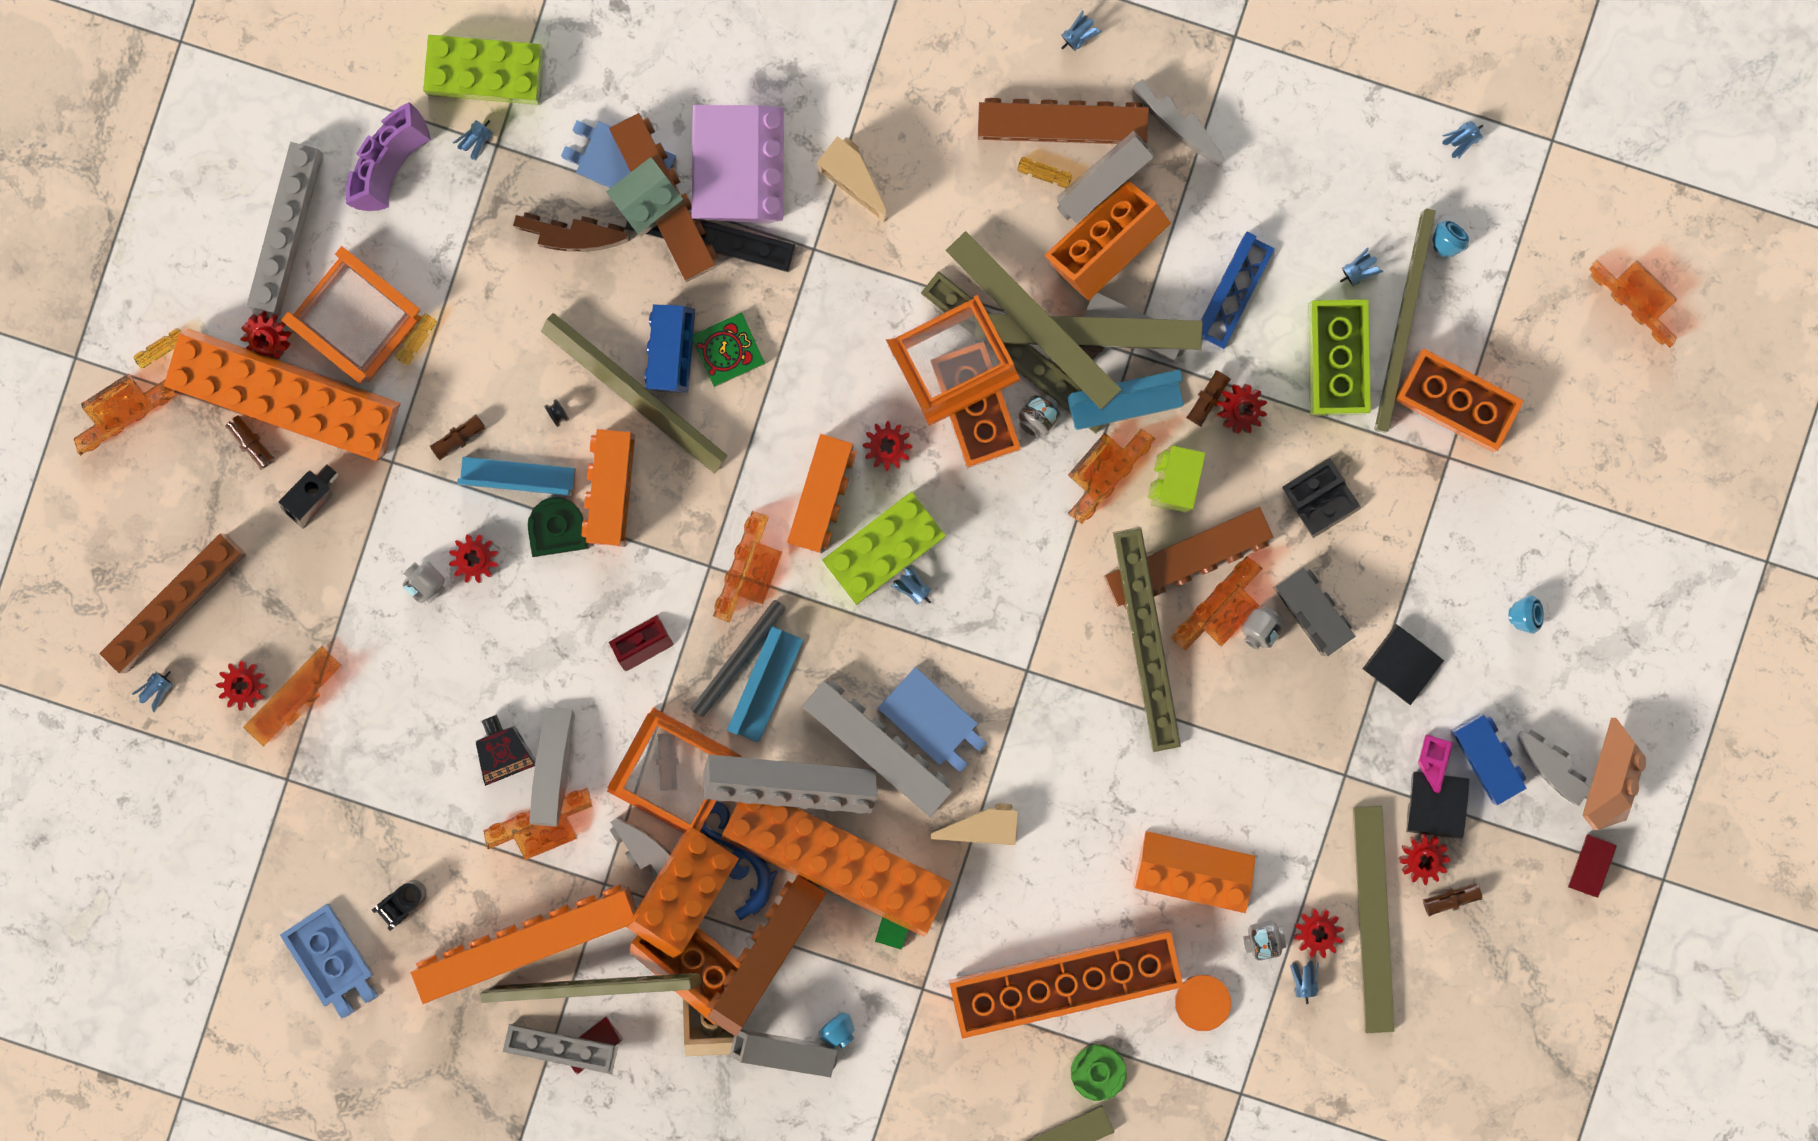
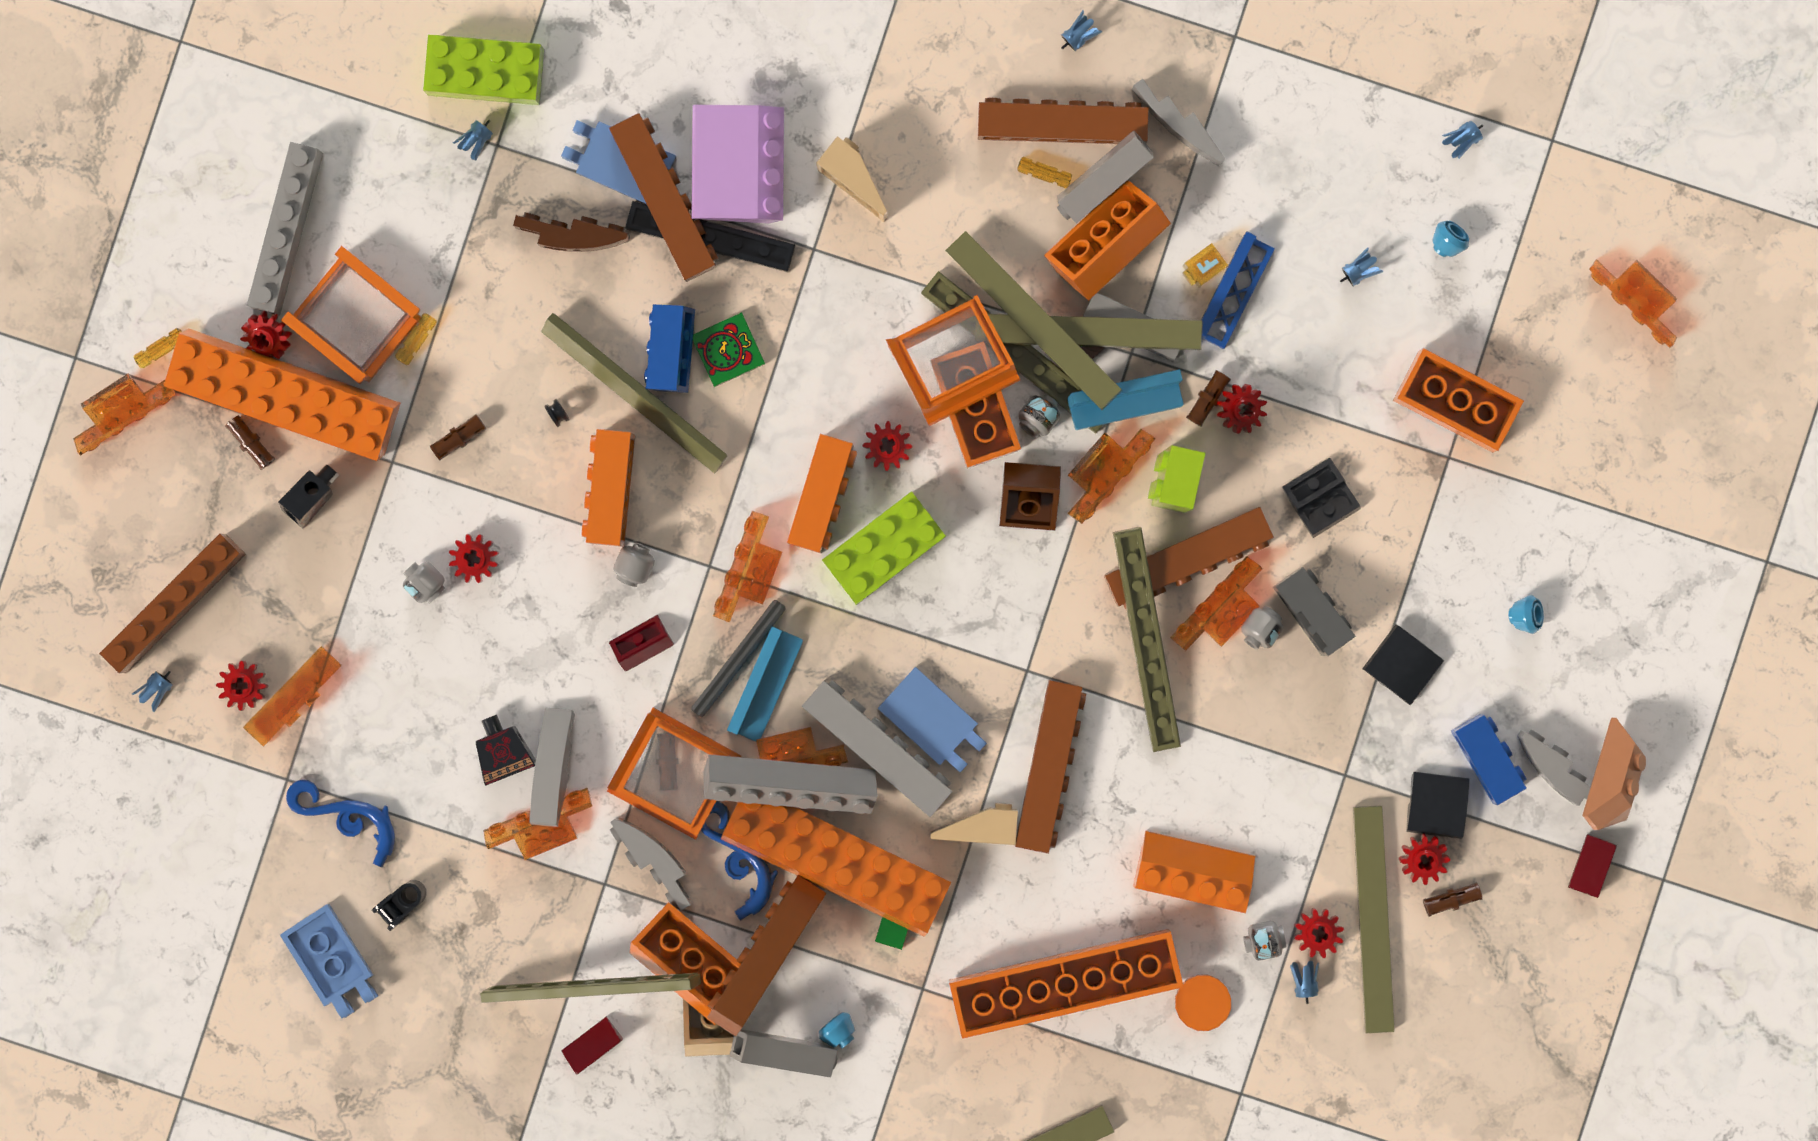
medium lavender brick [346,102,431,211] -> none
orange brick [410,884,637,1004] -> none
dark azure panel [457,457,576,496] -> none
light grey tile [503,1024,618,1074] -> none
dark green tile [528,497,589,557] -> none
sand green slope [606,157,686,237] -> none
orange brick [626,827,739,958] -> none
flat silver piece [891,564,932,605] -> none
bright green tile [1071,1044,1127,1101] -> none
lime brick [1308,299,1371,416] -> none
olive tile [1374,208,1436,433] -> none
dark pink tile [1418,734,1453,793] -> none
none -> blue plant [286,779,395,867]
none -> light grey head [613,543,655,587]
none -> clear orange bracket [756,727,848,766]
none -> reddish brown slope [999,462,1061,531]
none -> dark orange brick [1015,680,1086,854]
none -> clear yellow brick [1182,243,1228,288]

